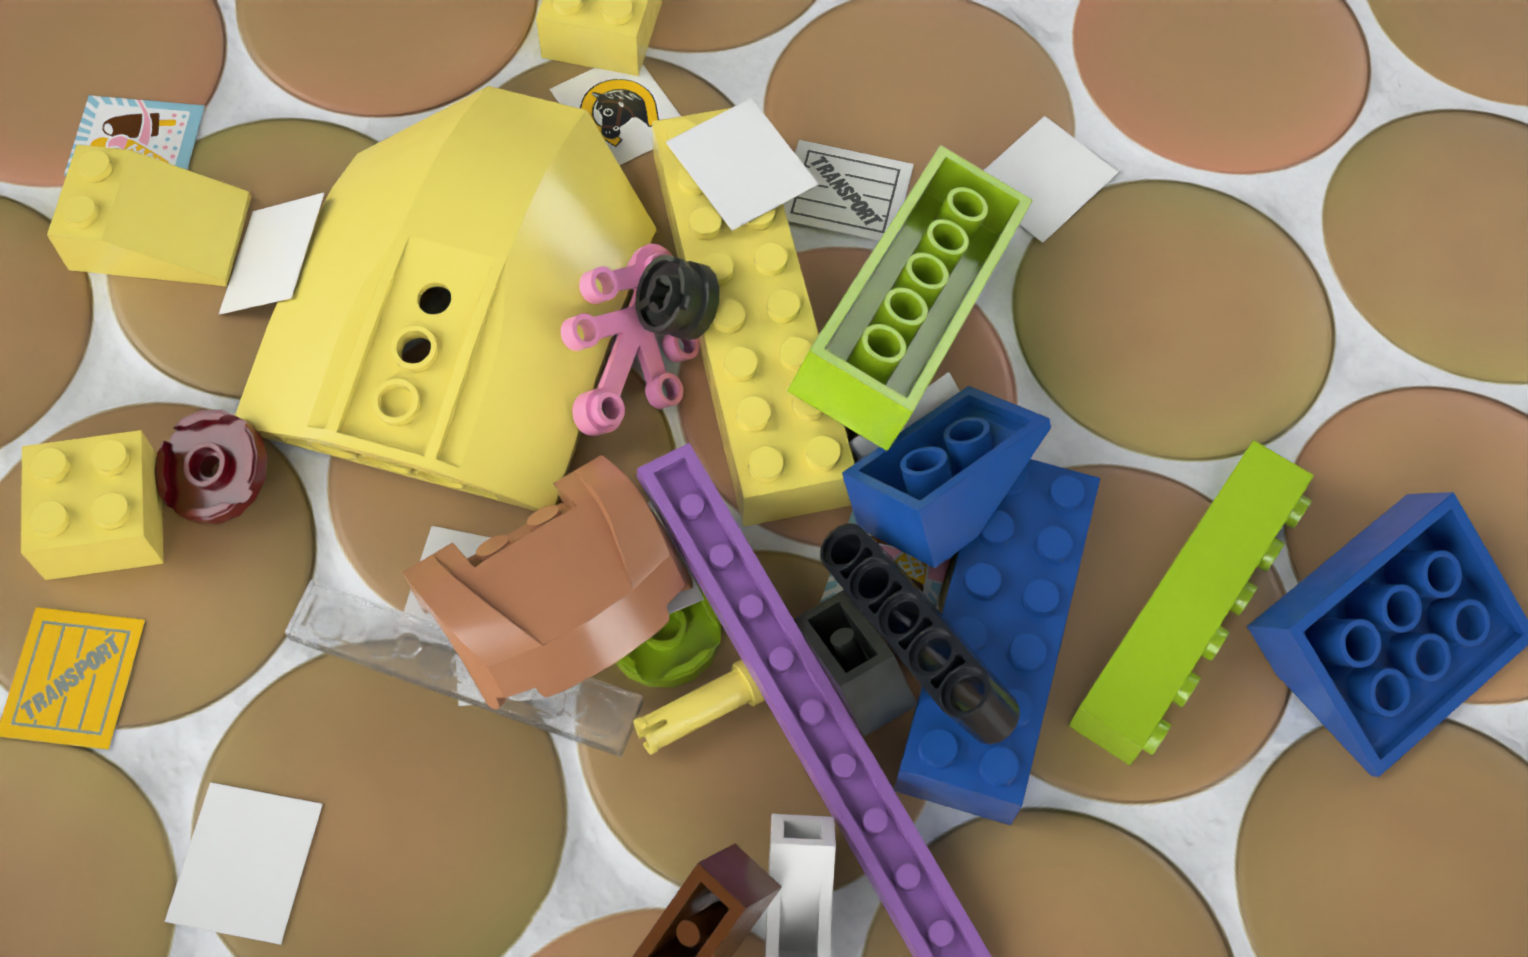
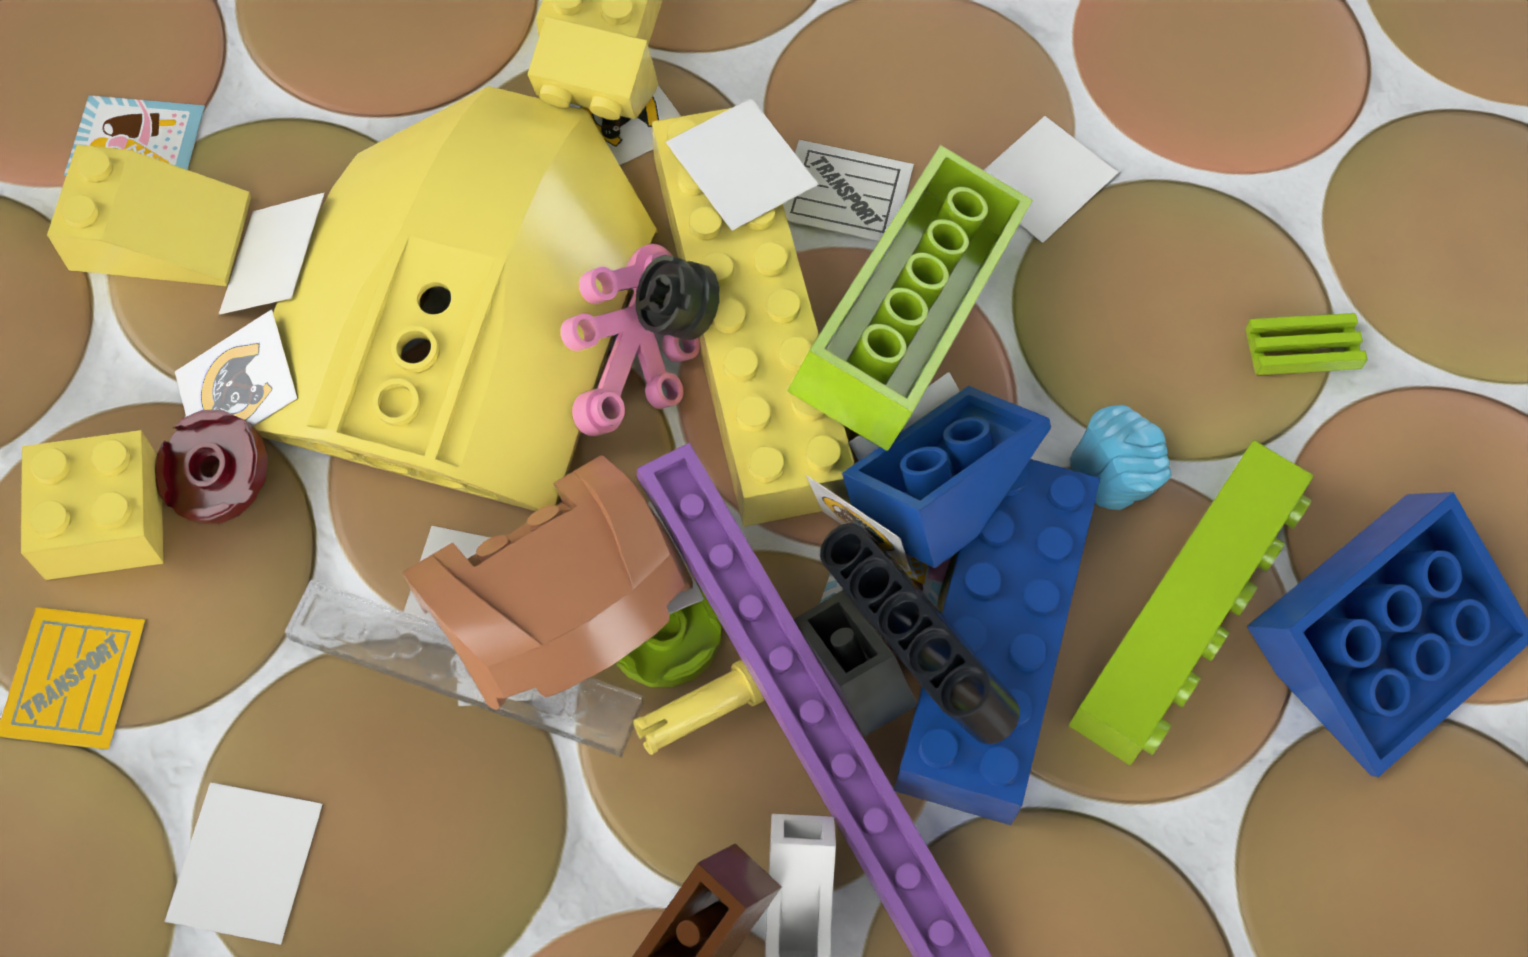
none -> sticker [175,309,298,426]
none -> light yellow slope [527,16,658,120]
none -> sticker [806,475,911,571]
none -> medium azure hair [1070,405,1172,510]
none -> lime tile [1245,313,1368,375]

